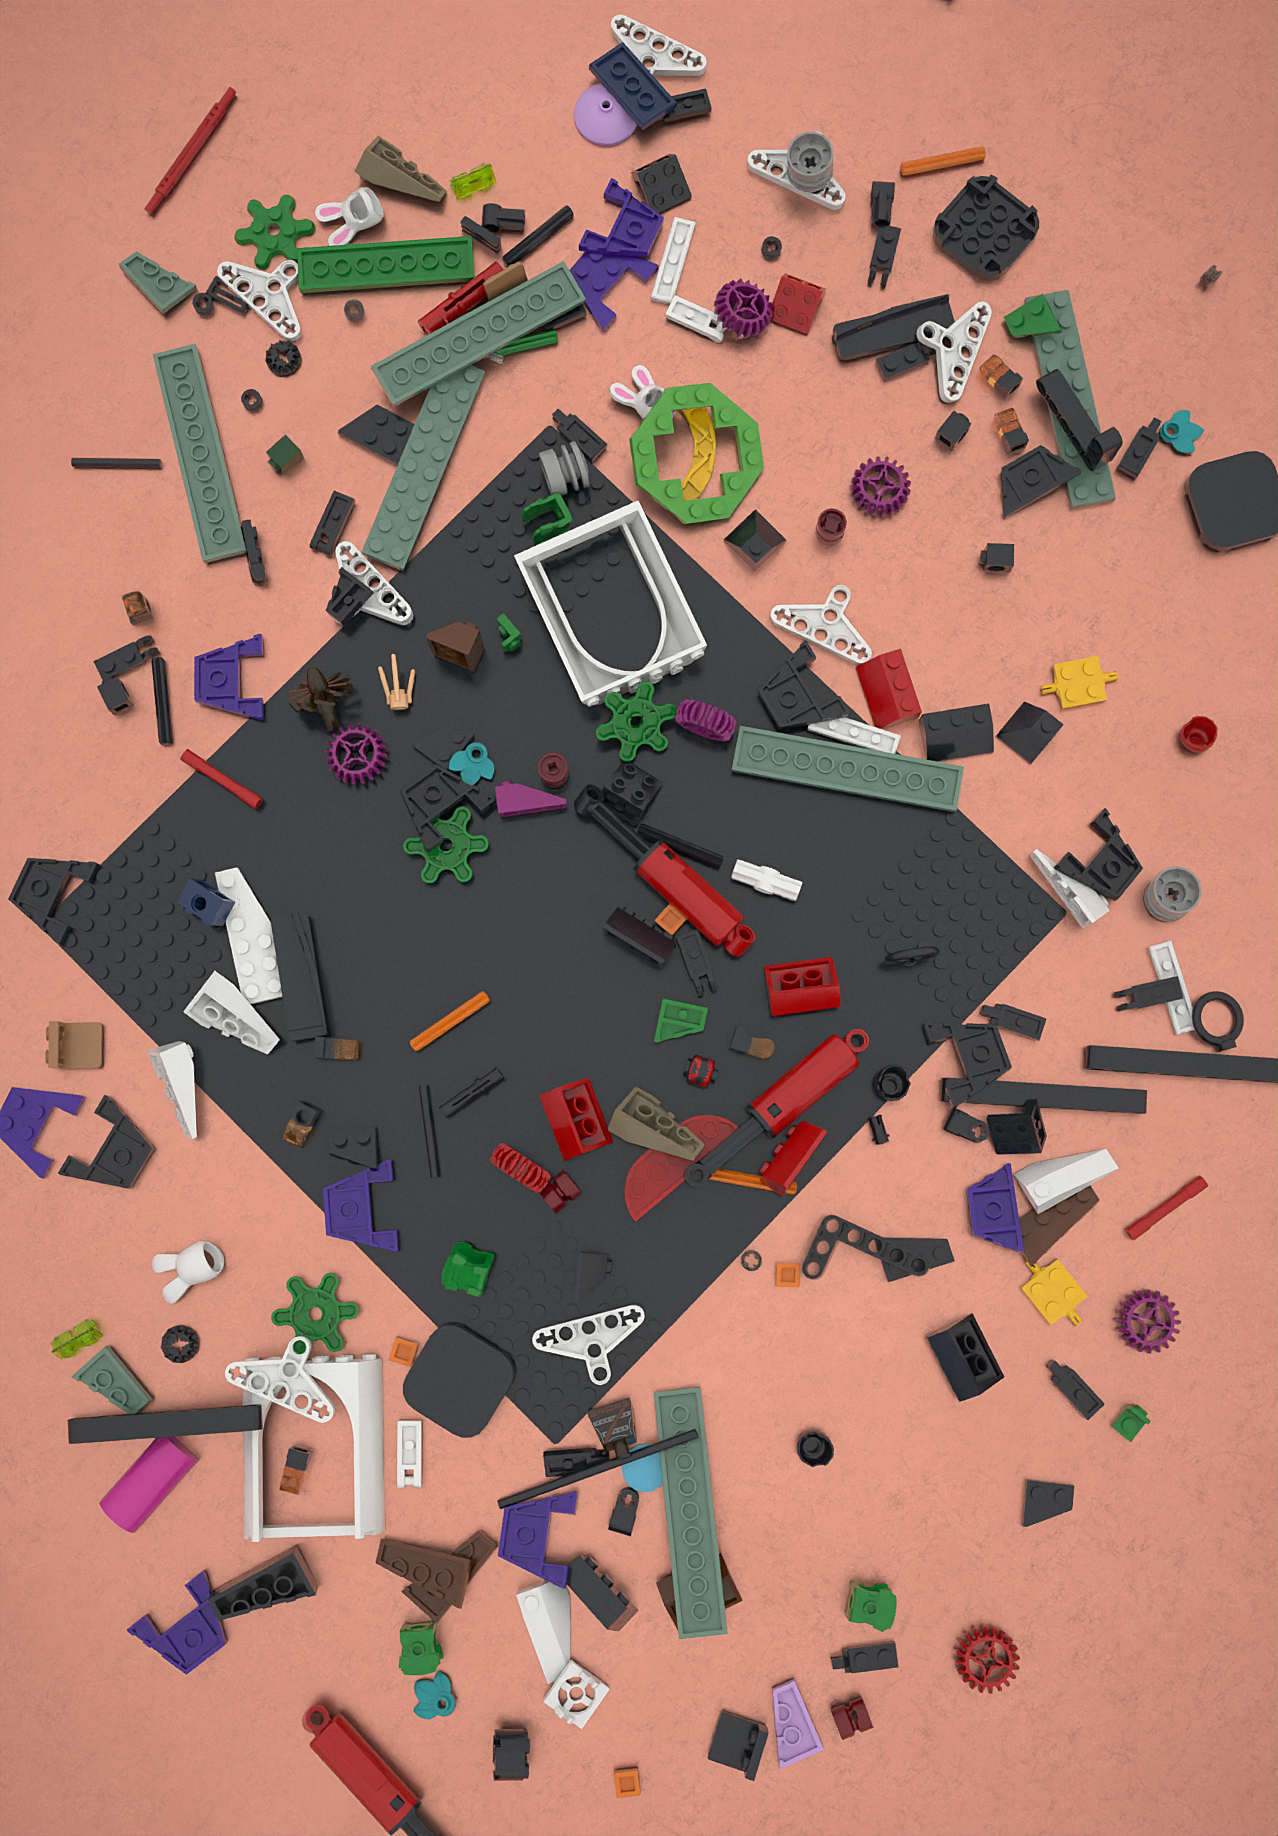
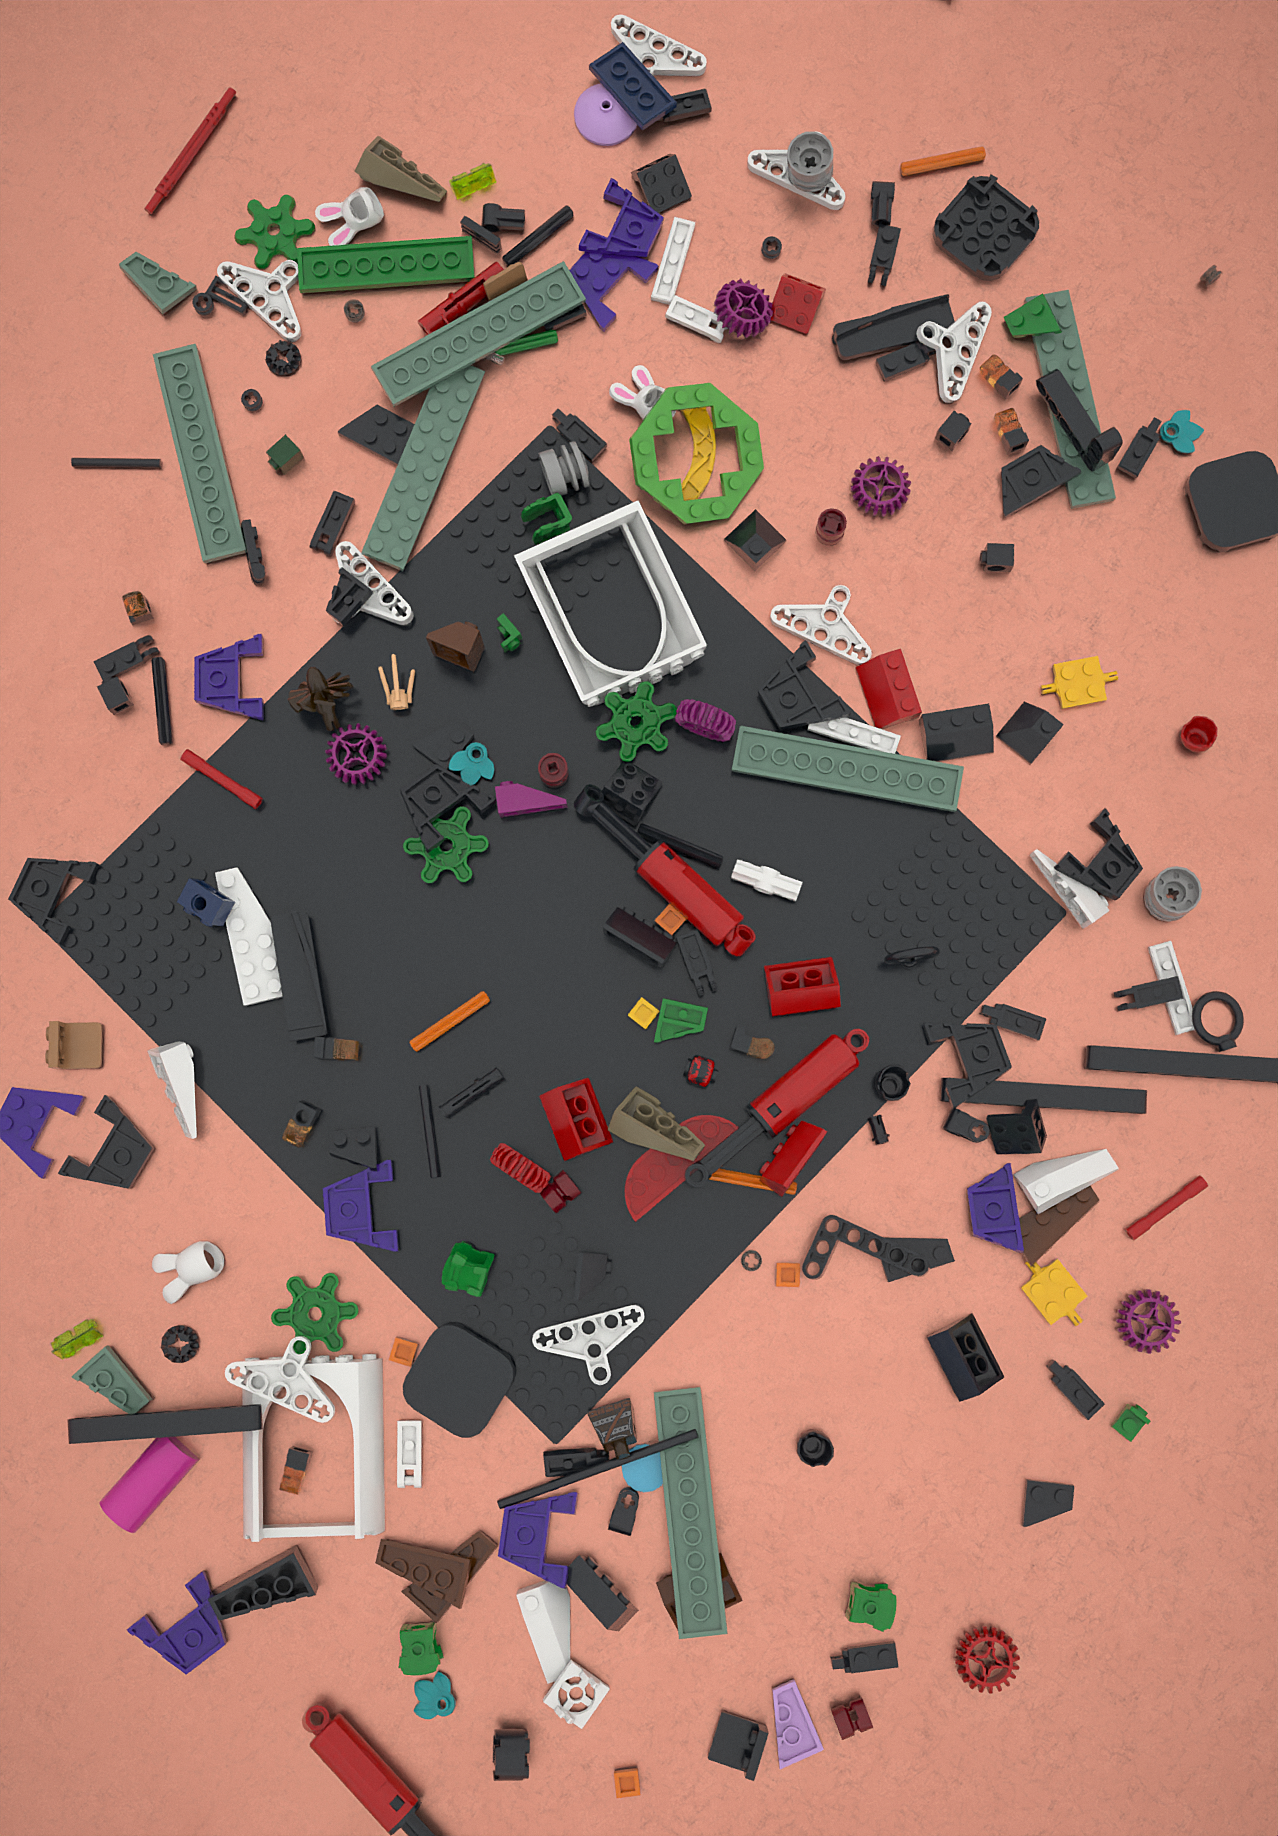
white wedge [183,971,280,1054] -> none
none -> yellow tile [628,997,660,1030]

